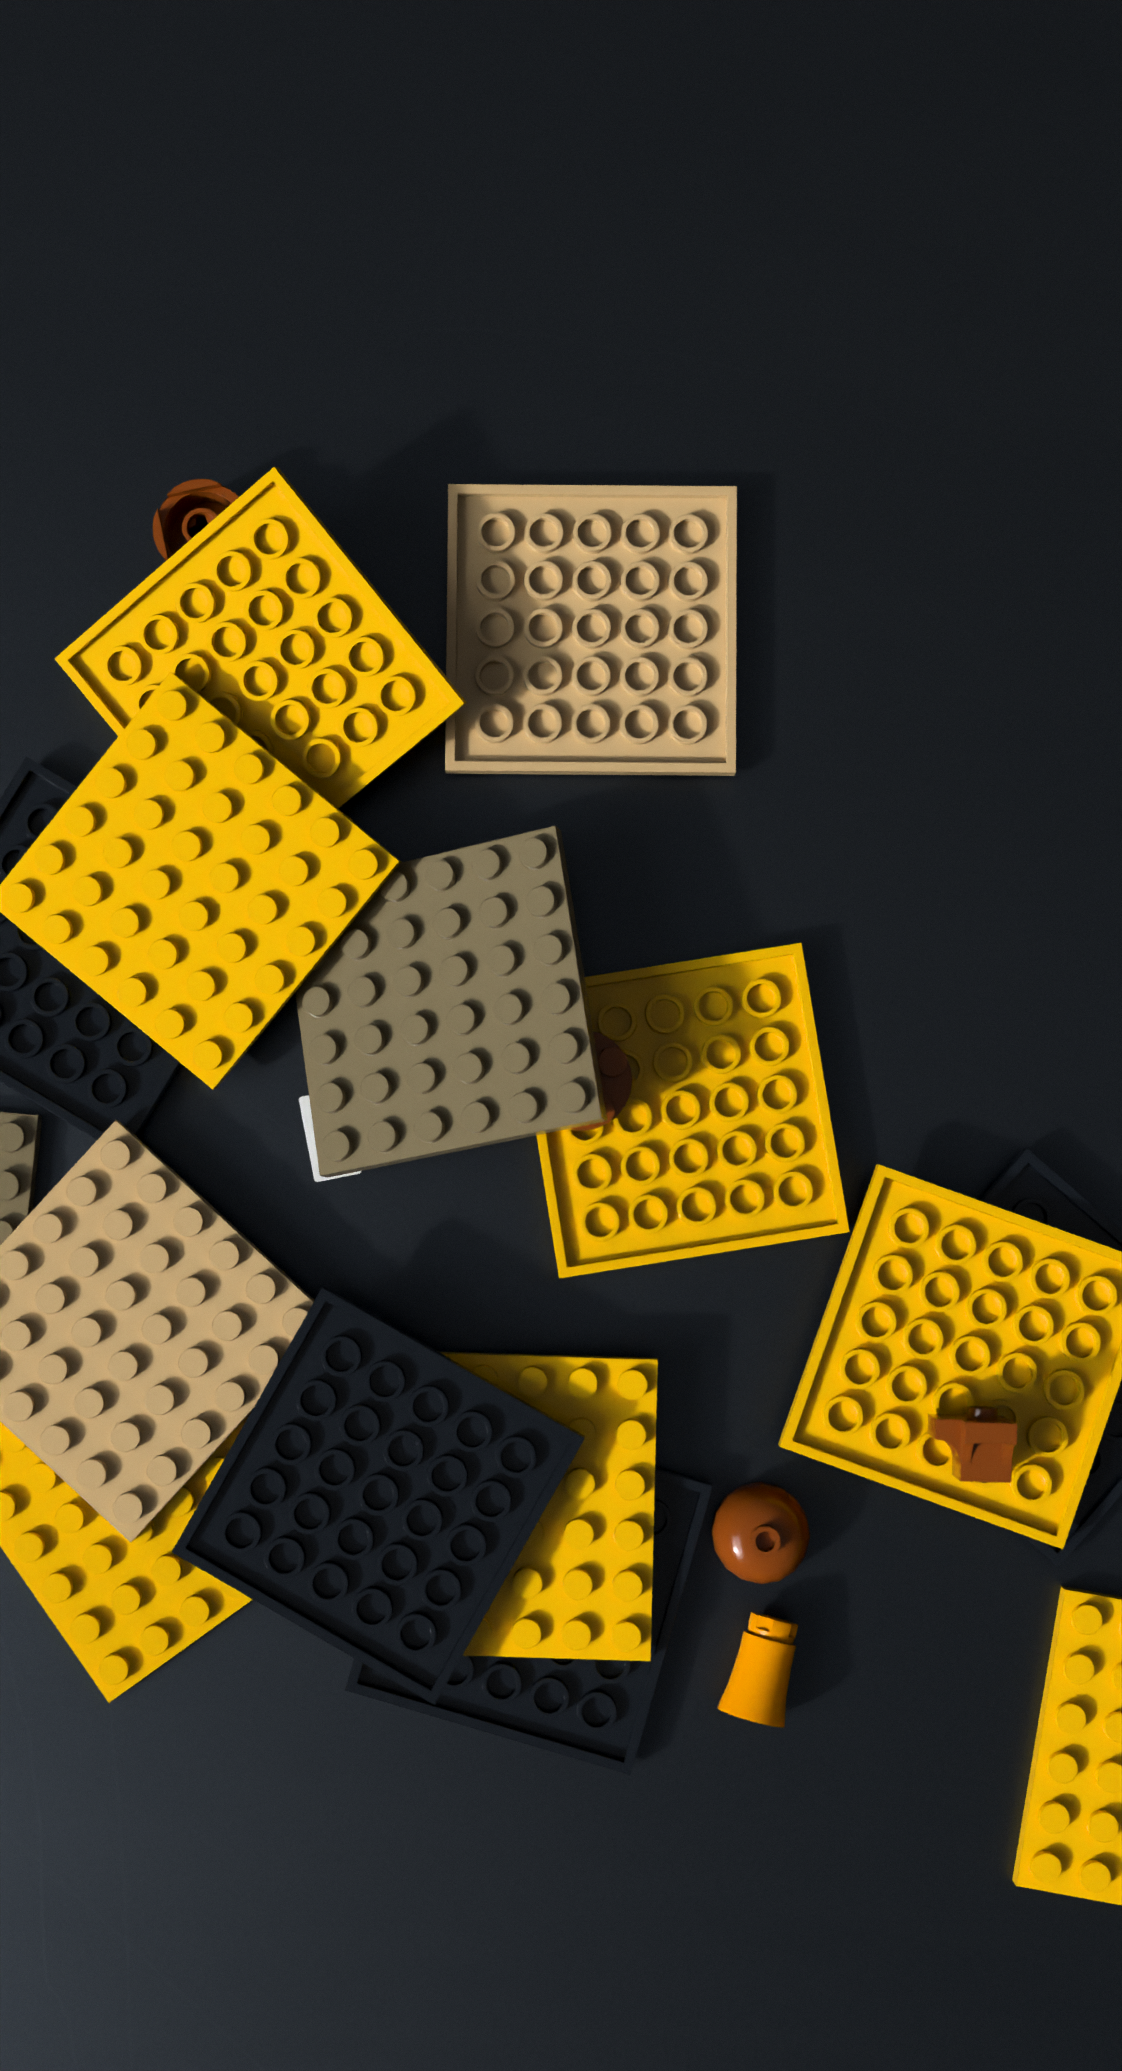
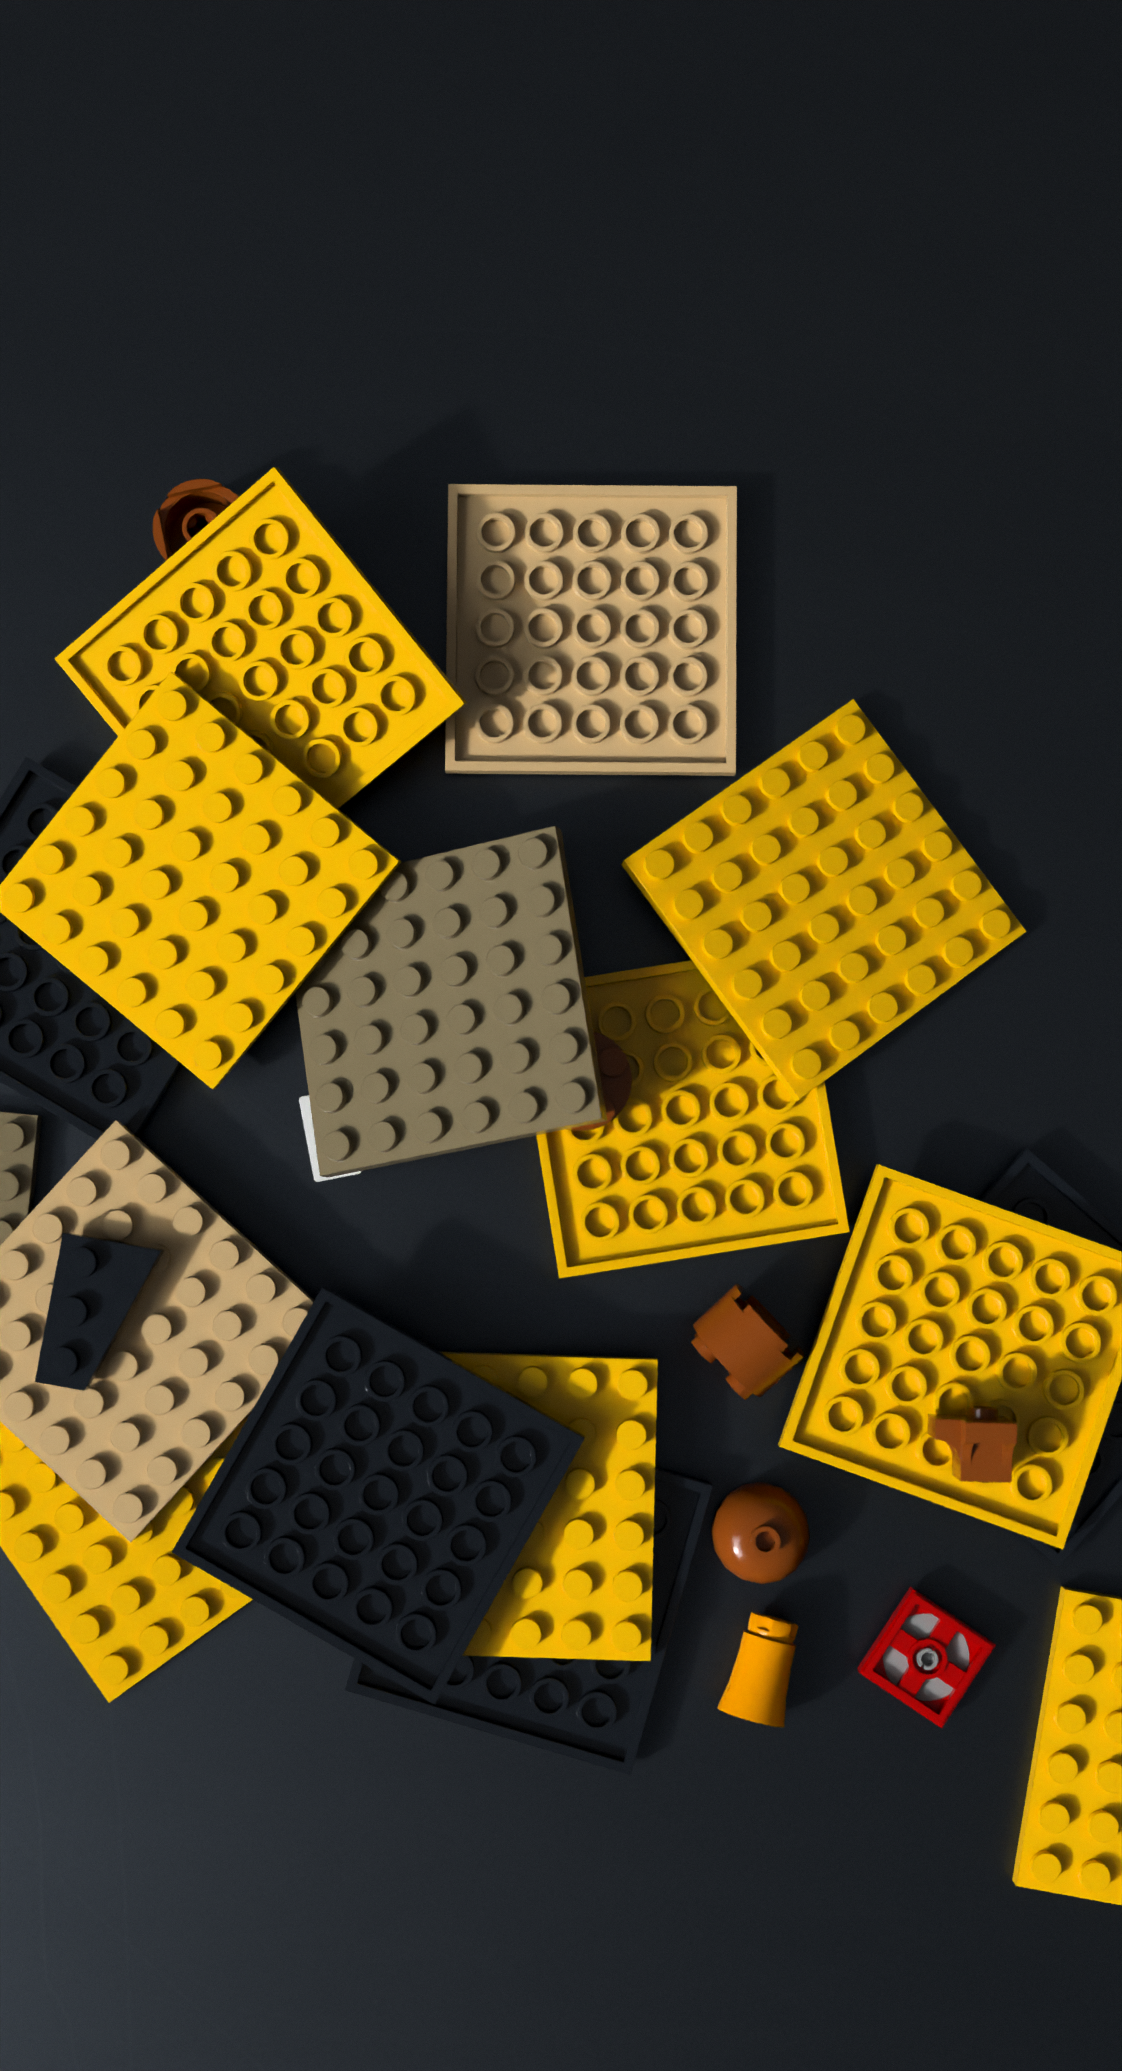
none -> black wing [35,1233,164,1391]
none -> yellow plate [621,699,1026,1102]
none -> dark orange brick [691,1283,805,1400]
none -> red piece [857,1586,996,1728]

